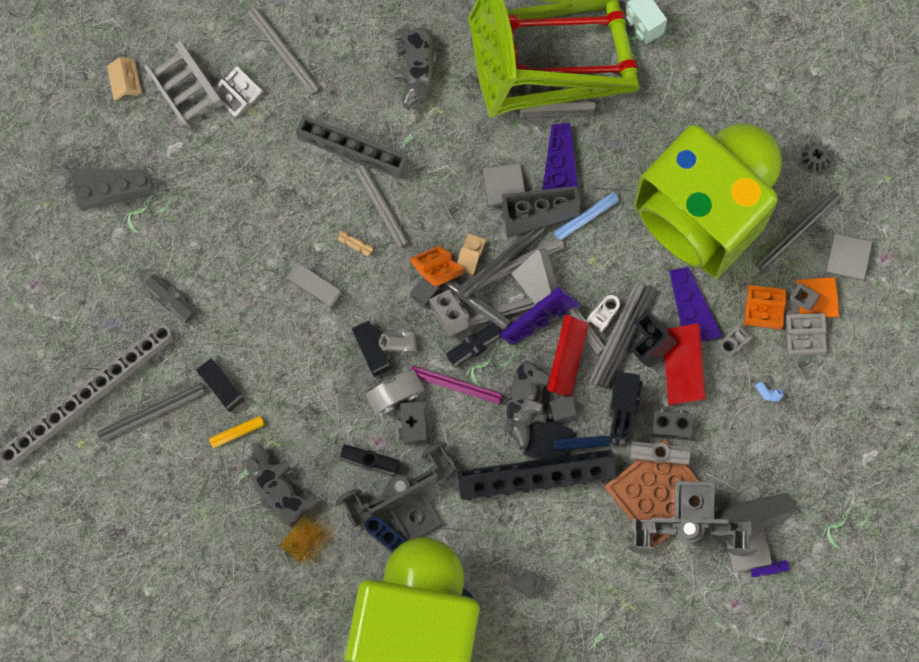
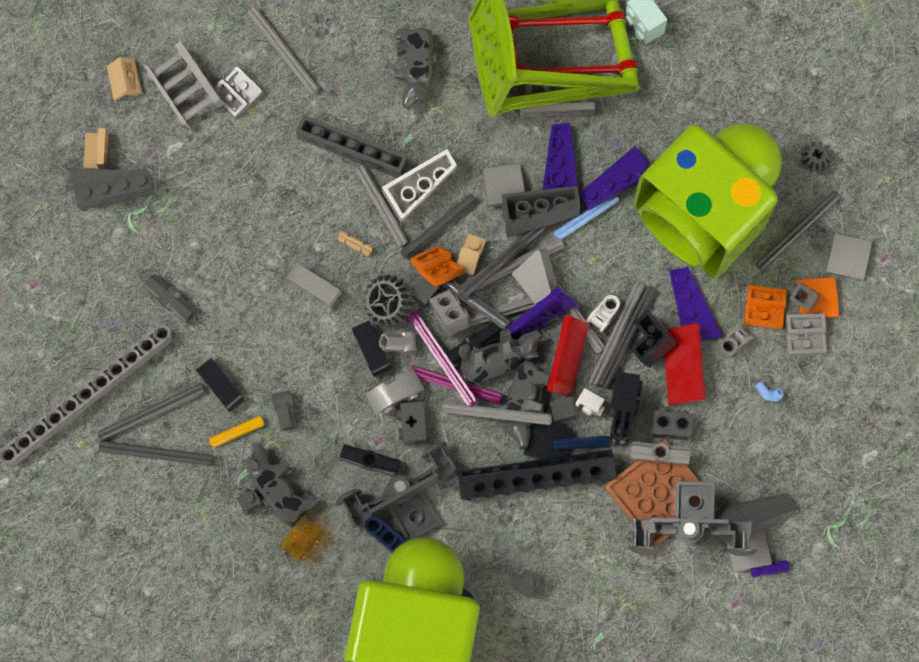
none -> tan panel [84,128,108,169]
none -> dark grey axle [99,441,214,466]
none -> dark grey brick [237,489,263,515]
none -> dark grey piece [272,390,297,431]
none -> dark grey gear [362,274,414,326]
none -> white wedge [382,149,457,223]
none -> dark grey axle [401,194,477,259]
none -> axle [409,312,477,407]
none -> light grey axle [441,402,552,425]
none -> dark grey animal [459,329,544,383]
none -> white brick [575,388,606,416]
none -> dark purple wing [579,146,650,211]

